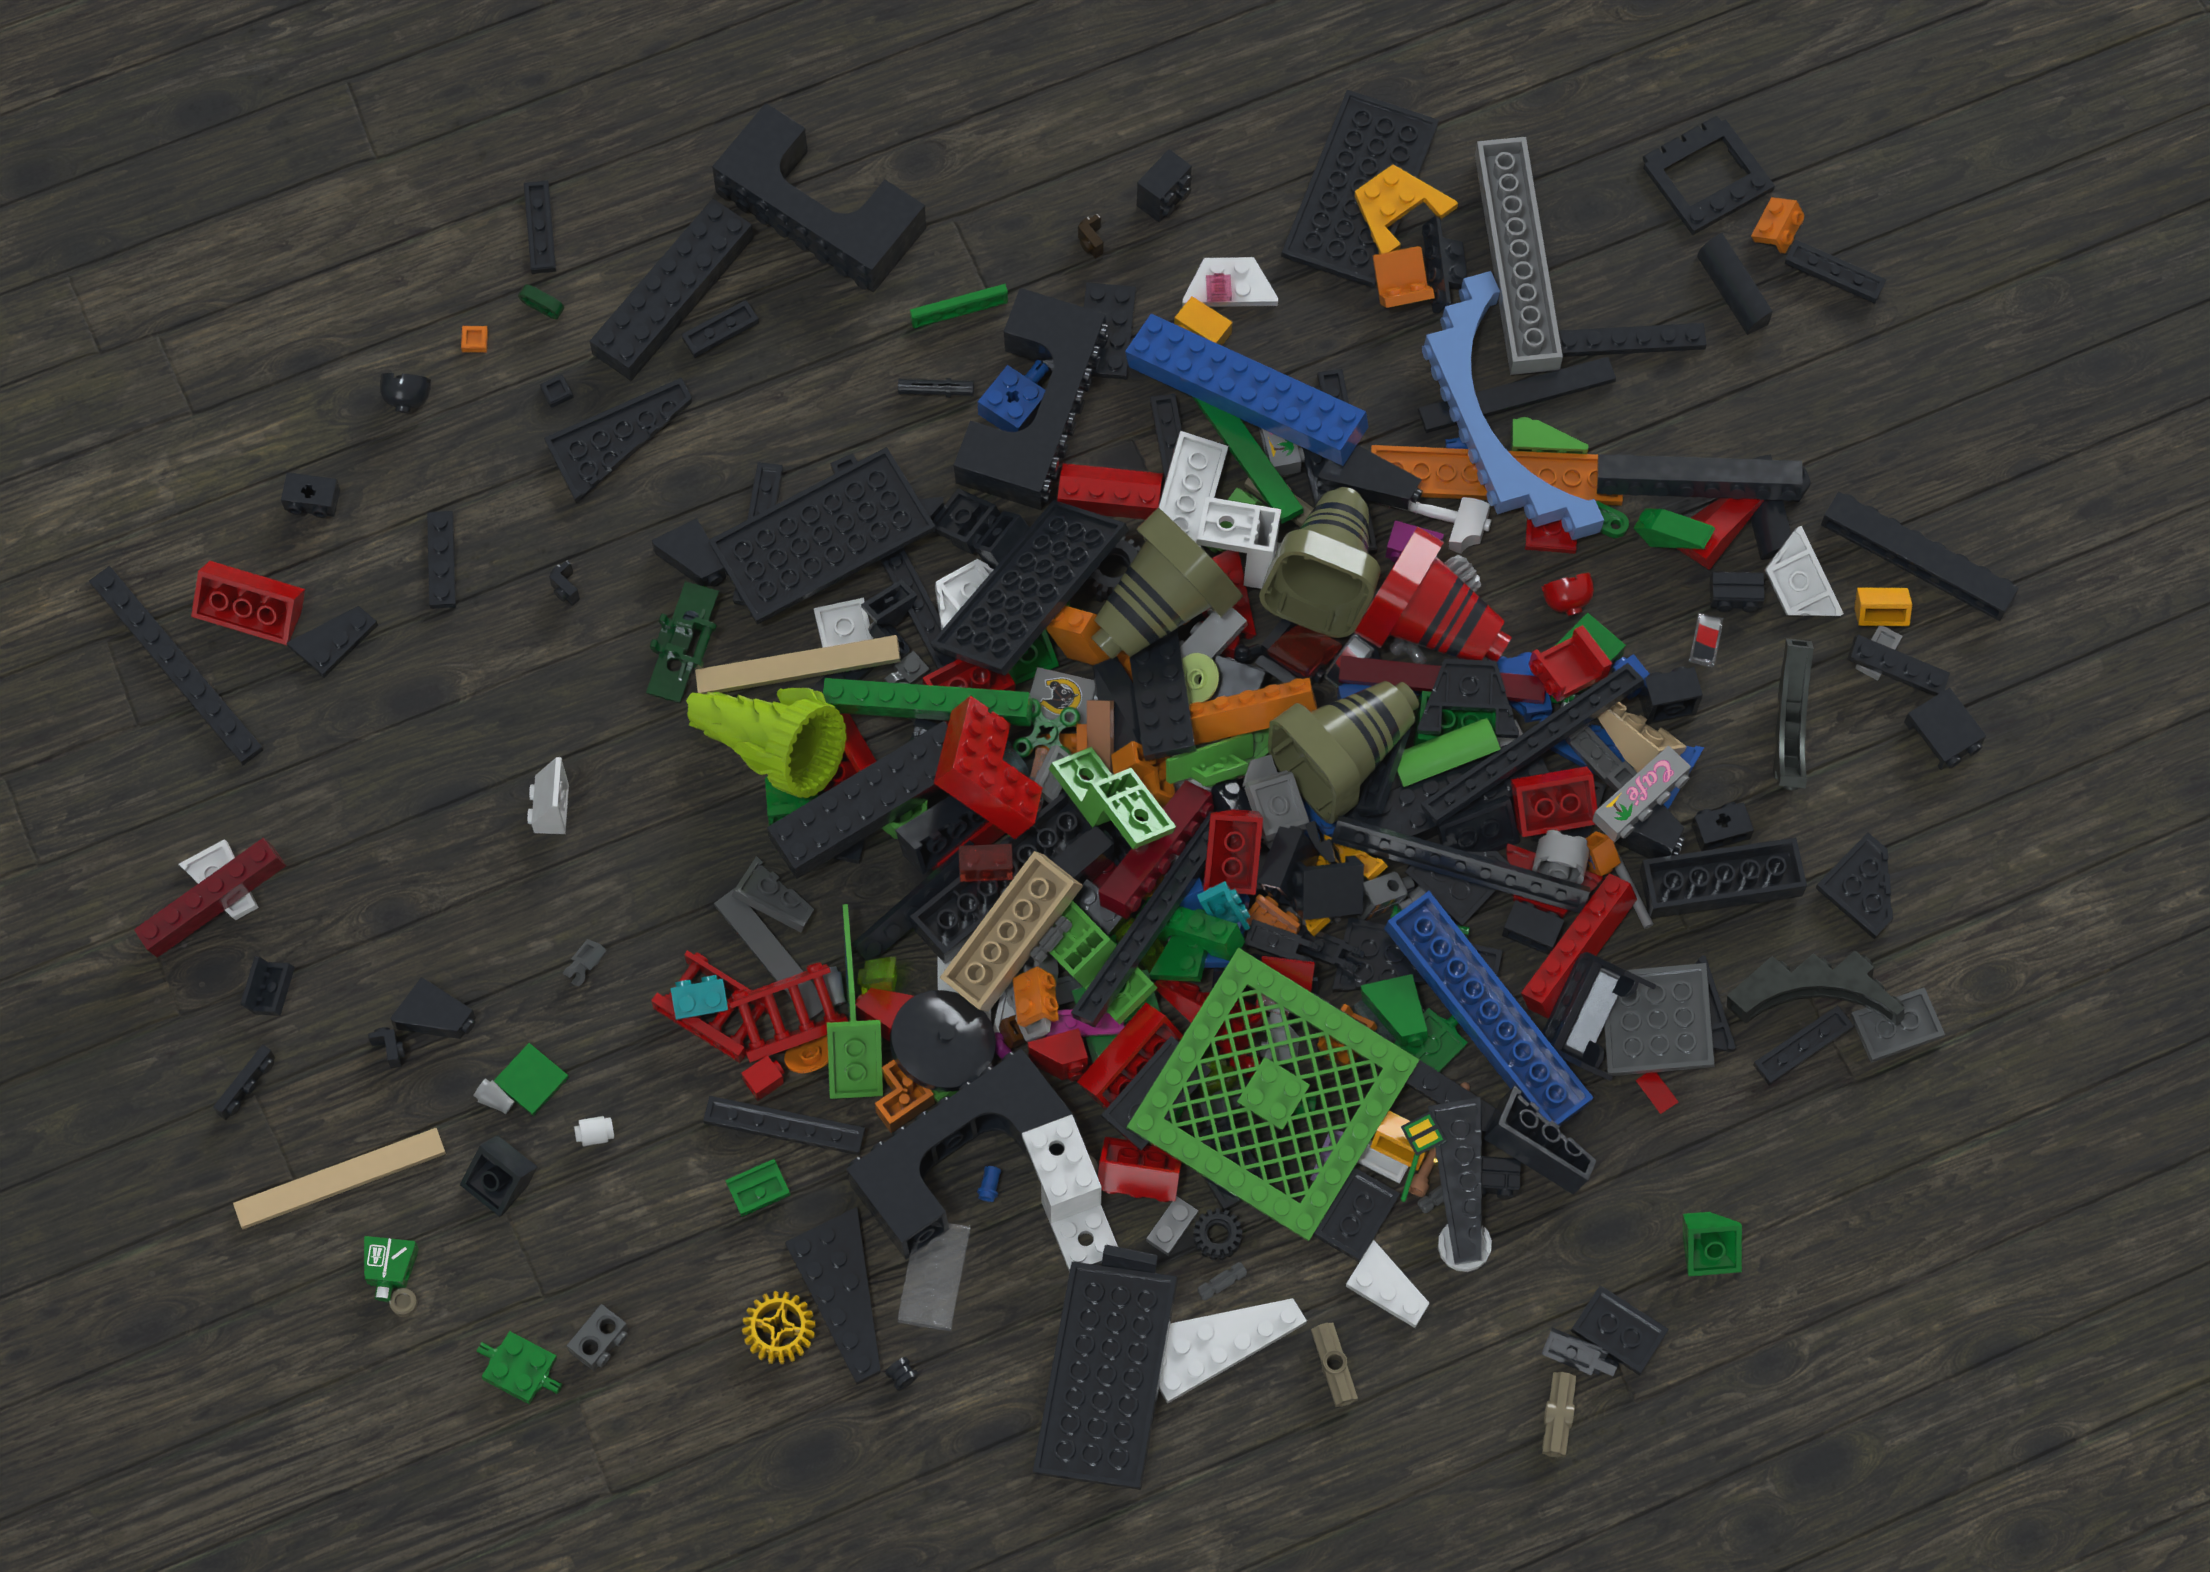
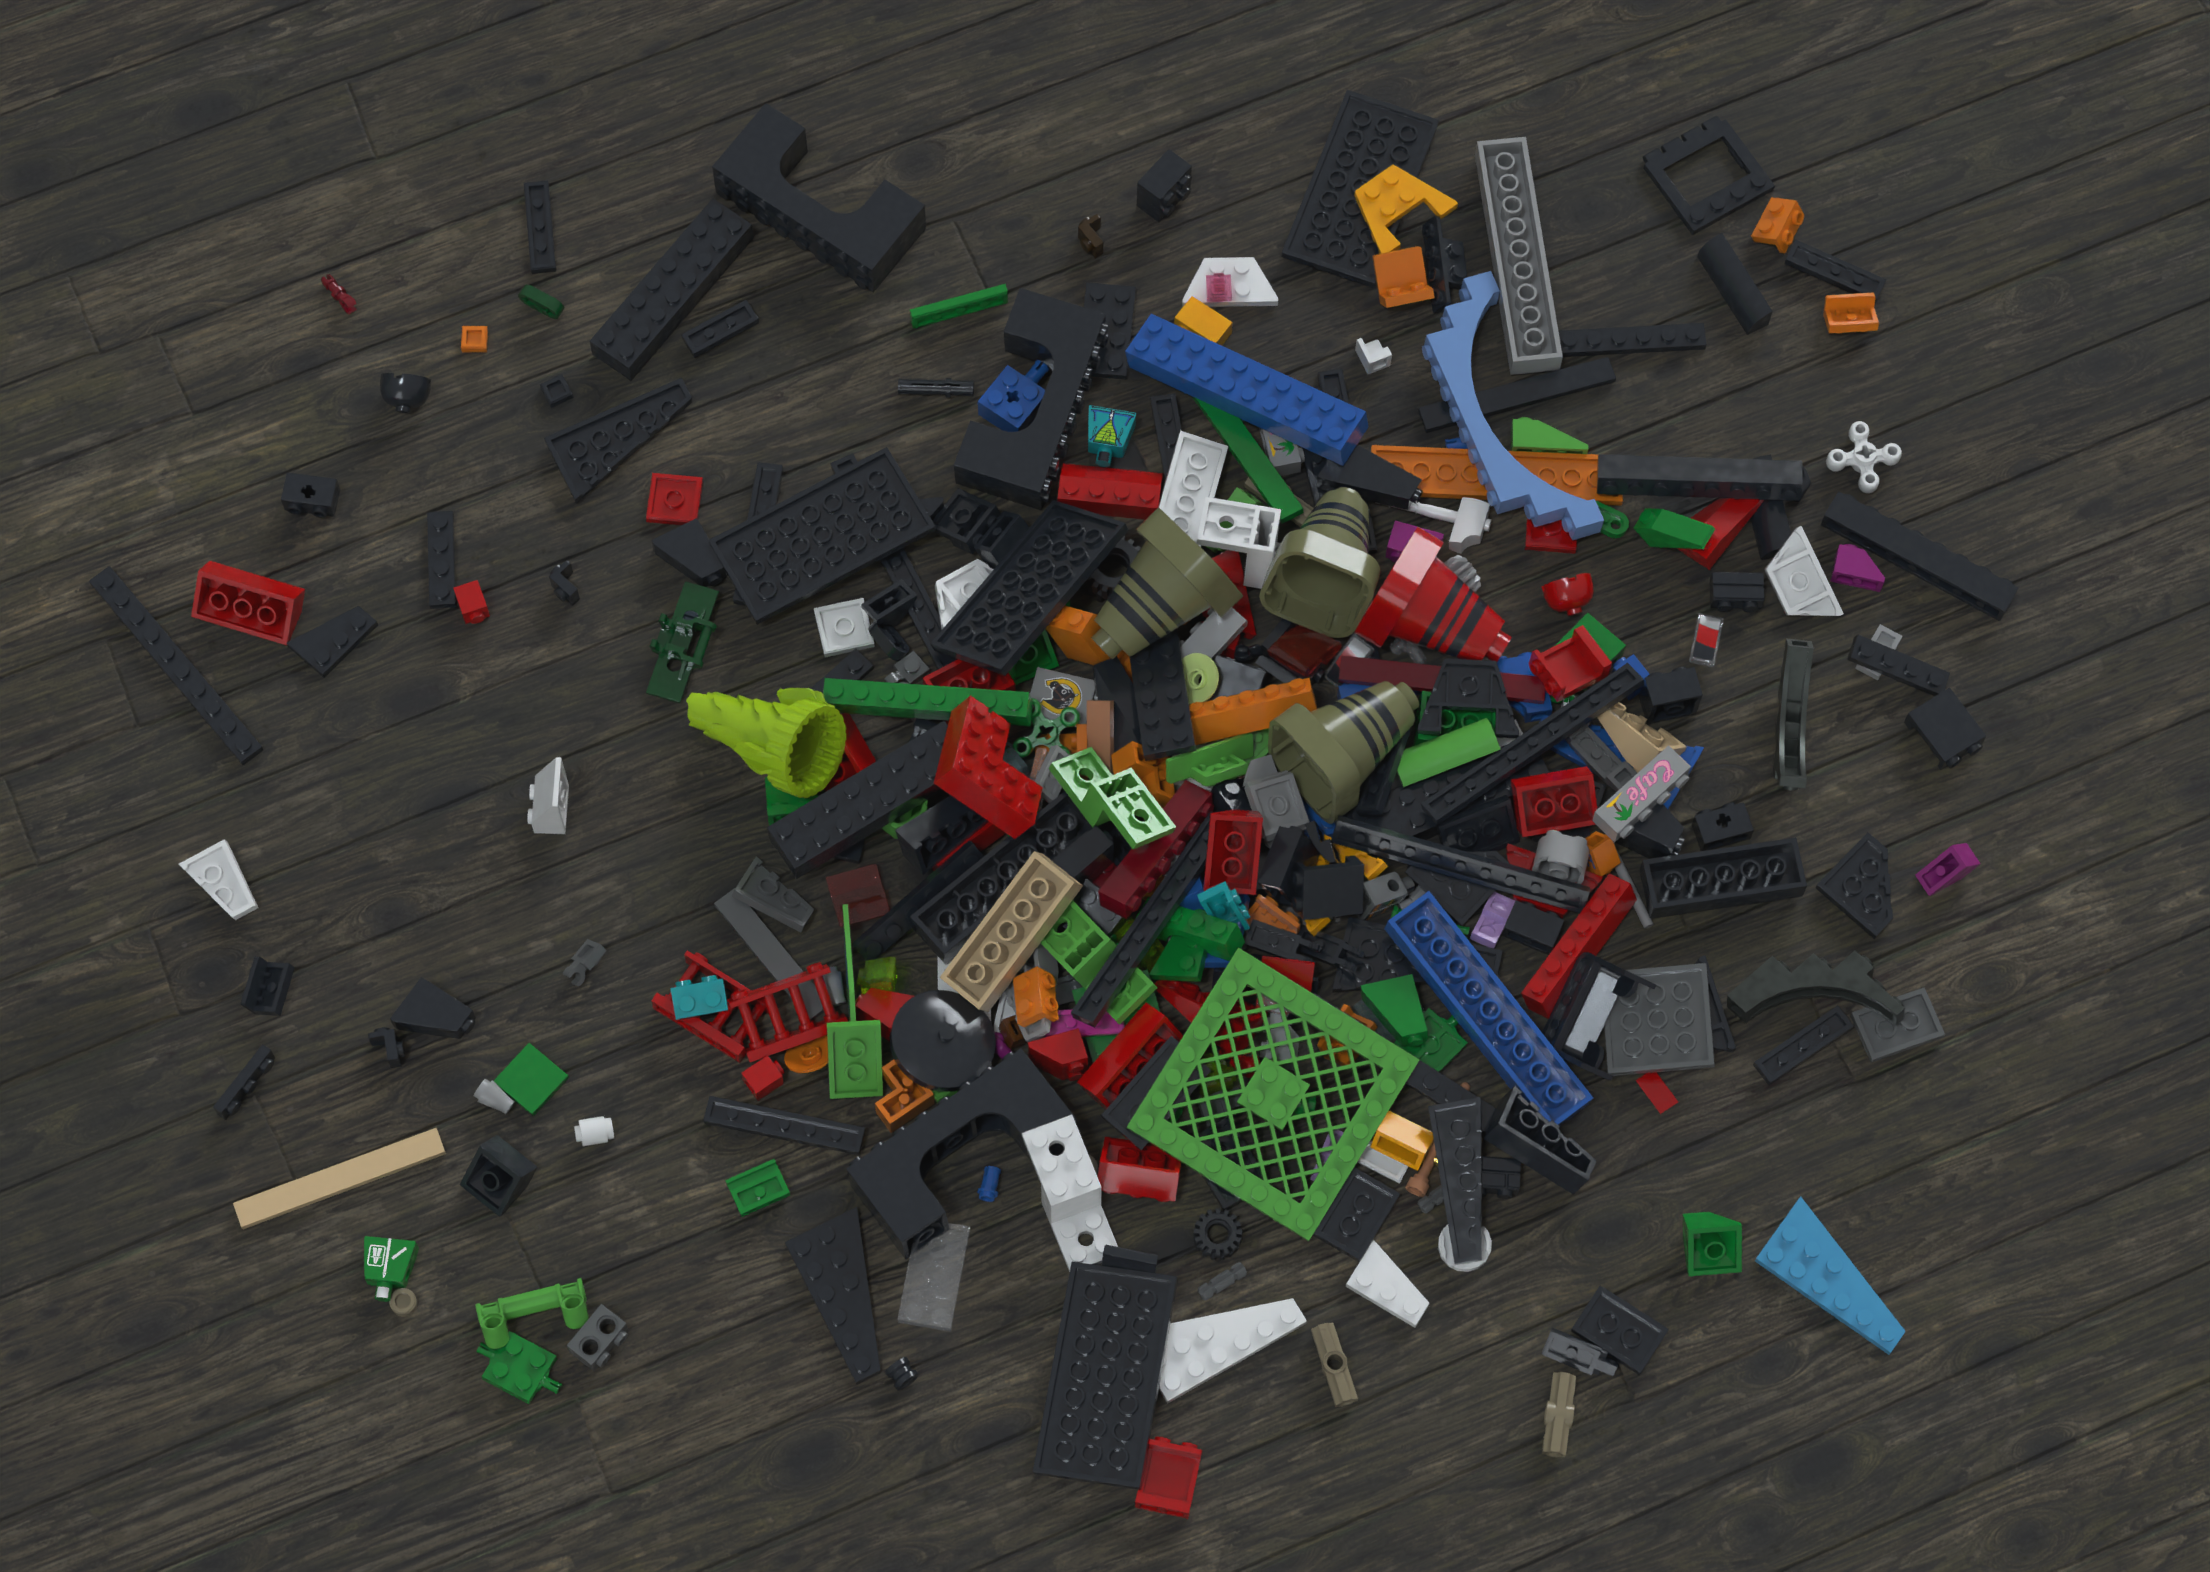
dark red brick [134,838,286,958] -> none
tan tile [695,635,901,695] -> none
yellow gear [742,1291,816,1364] -> none
clear red brick [959,844,1013,882] -> none
dark grey axle [1030,916,1072,963] -> none
light grey plate [1146,1196,1198,1256] -> none
piece [1400,1111,1447,1202] -> none
light orange brick [1855,588,1912,626] -> none
none -> dark red piece [321,274,357,314]
none -> red brick [453,580,490,624]
none -> bright green piece [475,1278,589,1349]
none -> red tile [646,473,703,525]
none -> clear red slope [826,864,890,927]
none -> teal torso [1088,405,1136,467]
none -> red panel [1135,1437,1202,1519]
none -> white panel [1355,338,1392,374]
none -> lavender slope [1470,892,1515,948]
none -> dark azure wing [1755,1196,1906,1355]
none -> orange bracket [1823,293,1879,334]
none -> white gear [1826,421,1902,494]
none -> magenta slope [1830,544,1885,592]
none -> magenta slope [1915,843,1981,896]

